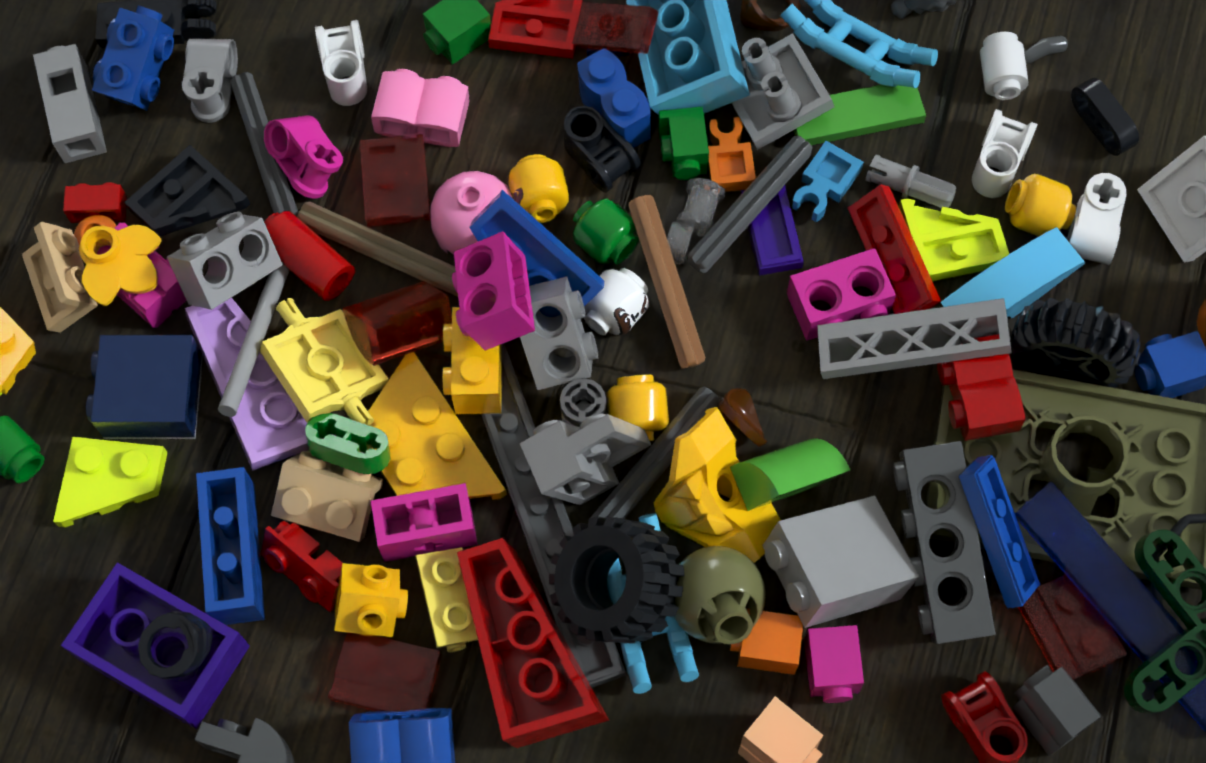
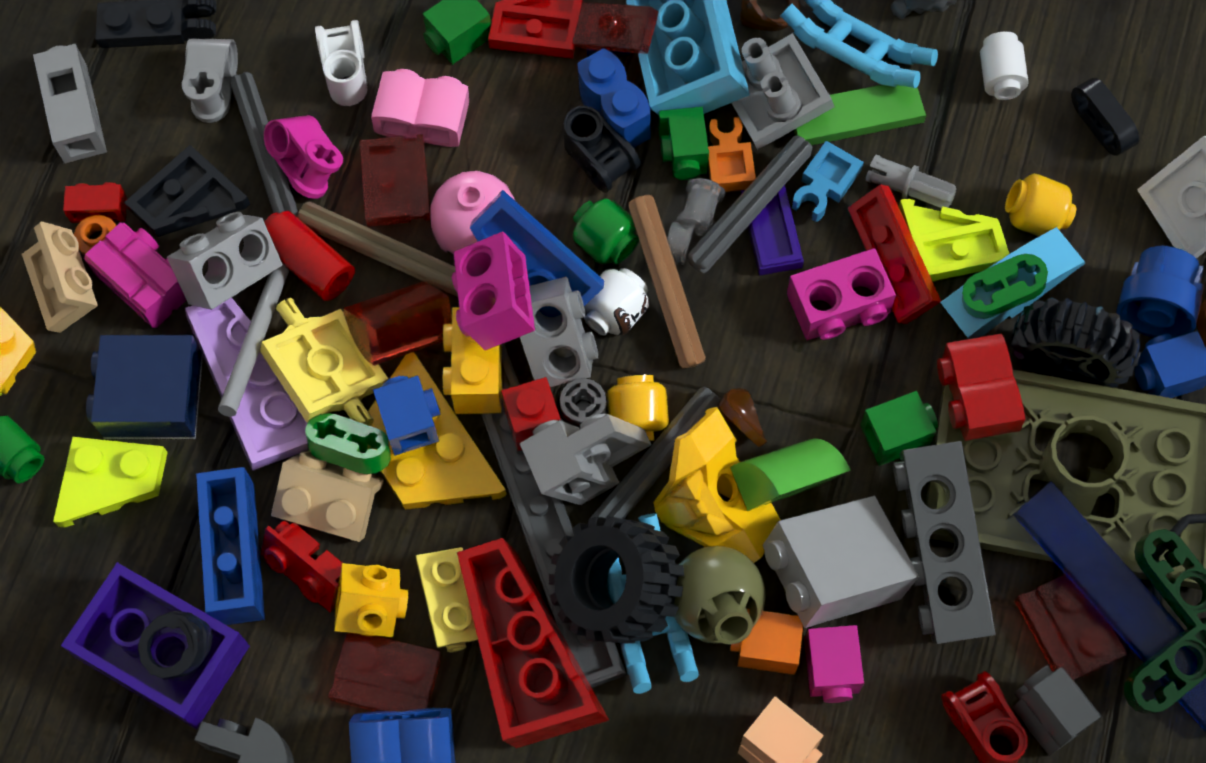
yellow plate [79,225,162,306] -> none
blue brick [92,6,174,111] -> none
dark pink brick [371,483,478,562] -> none
yellow head [507,154,569,223] -> none
light grey fence [817,298,1012,379] -> none
blue tile [959,455,1040,608] -> none
white piece [971,109,1038,198] -> none
dark grey piece [1024,35,1068,64] -> none
white piece [1067,173,1126,265] -> none
none -> blue brick [373,375,441,456]
none -> red brick [501,377,561,452]
none -> green brick [860,391,938,466]
none -> green beam [962,253,1048,319]
none -> blue piece [1116,245,1204,338]

